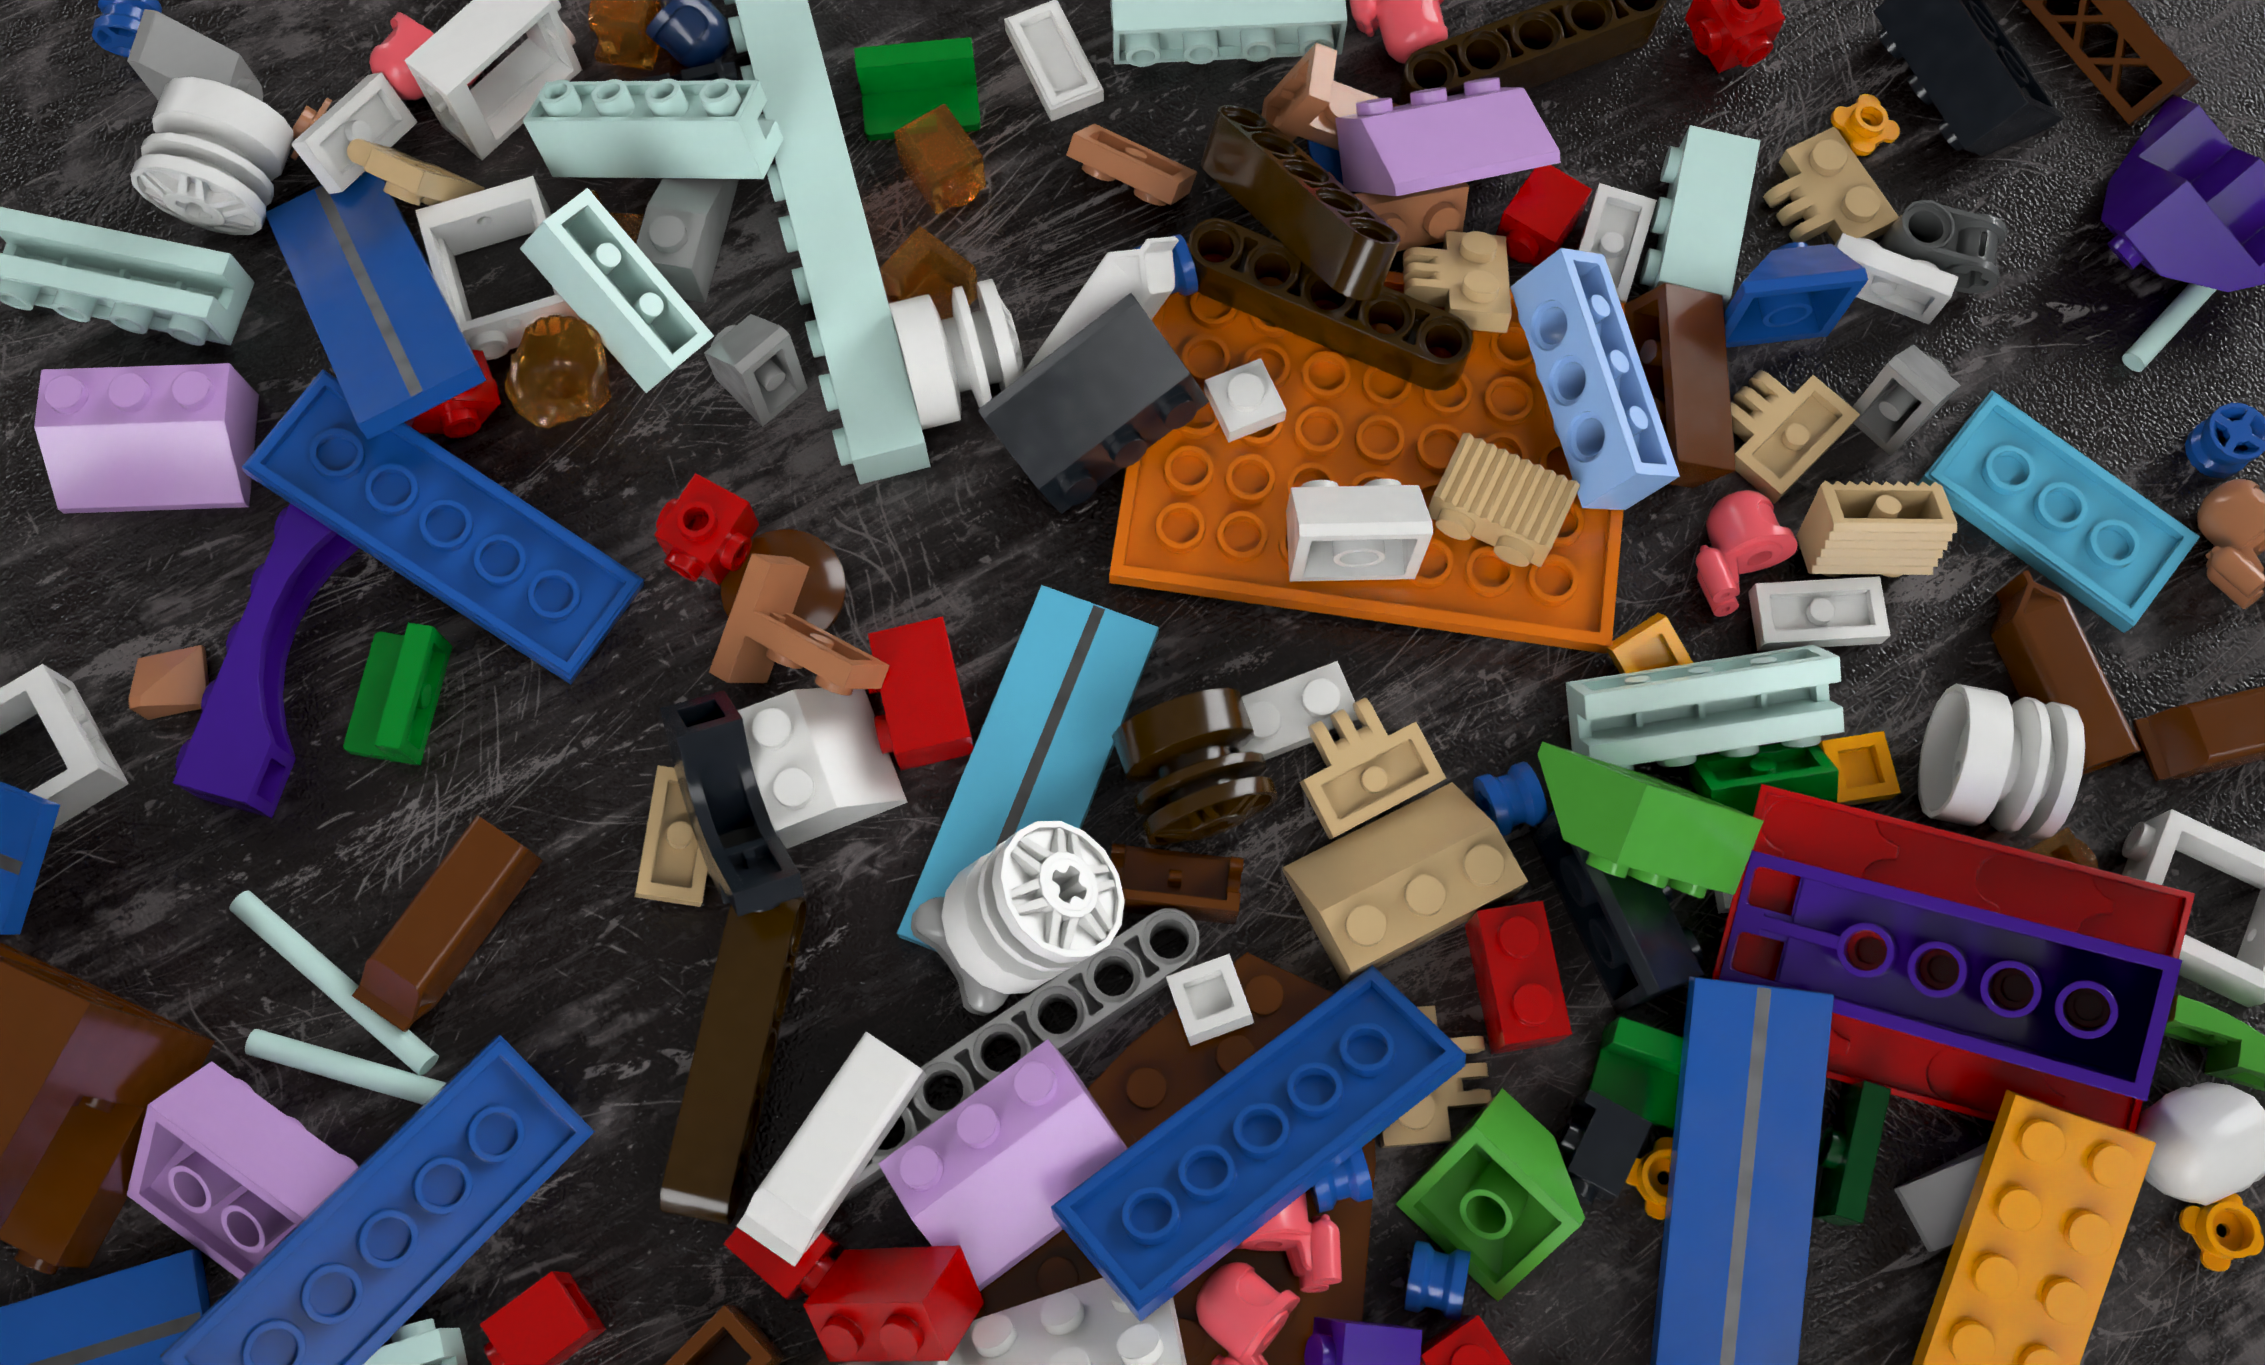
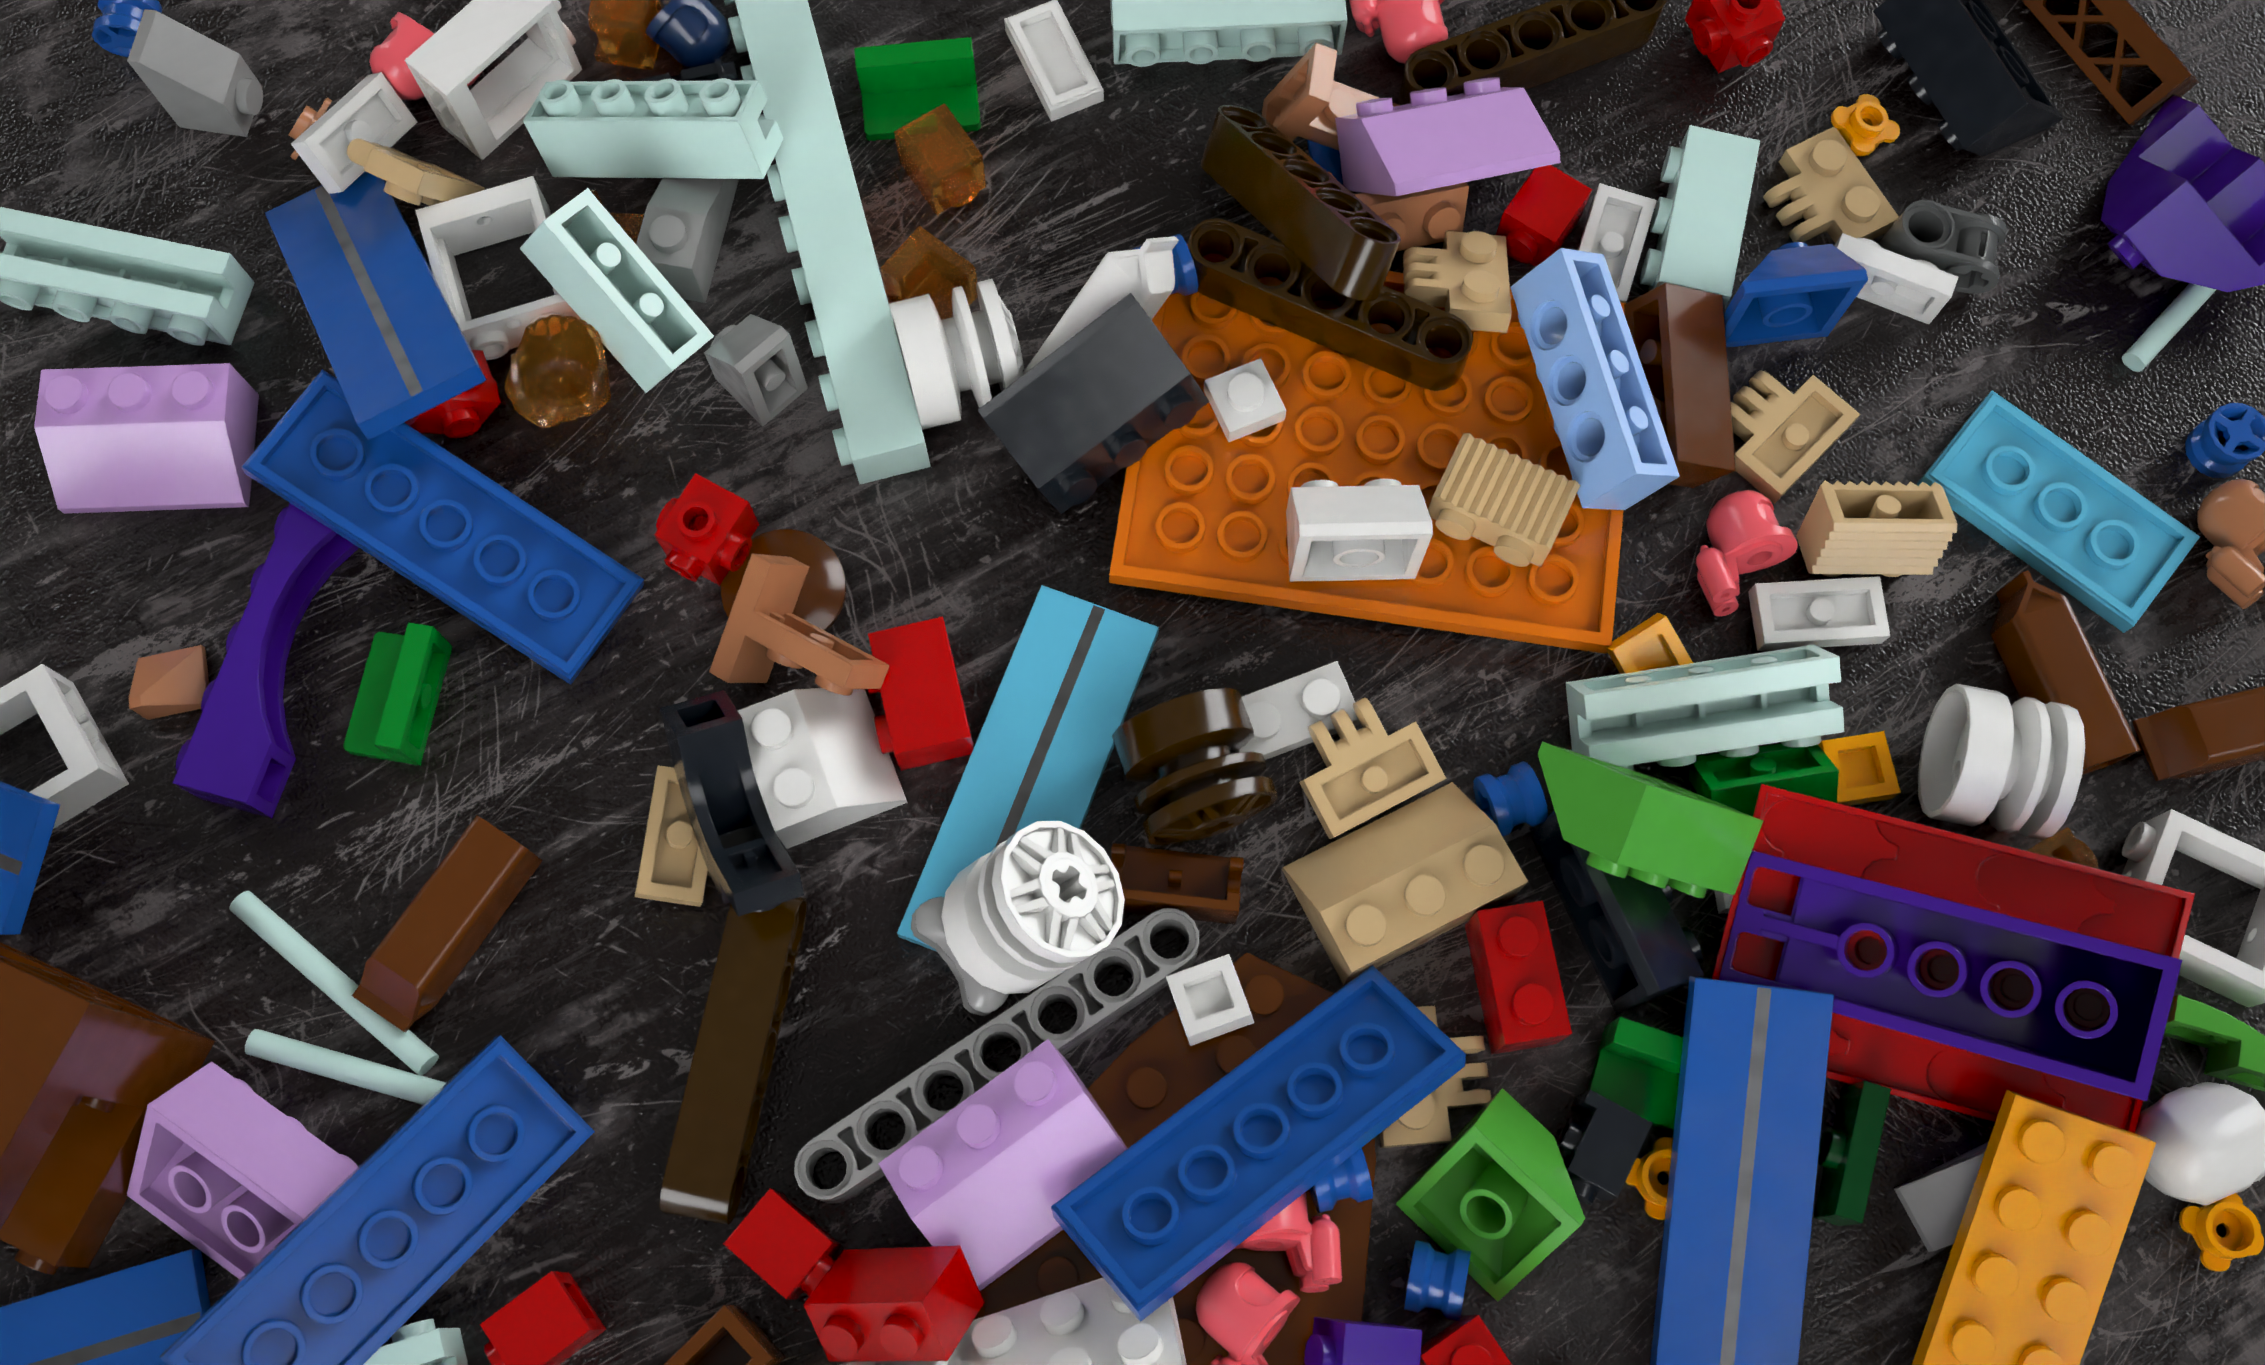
white wheel [130,77,293,235] -> none
white piece [737,1032,927,1267] -> none
nougat plate [1066,123,1197,206] -> none
light grey slope [1852,344,1961,456] -> none

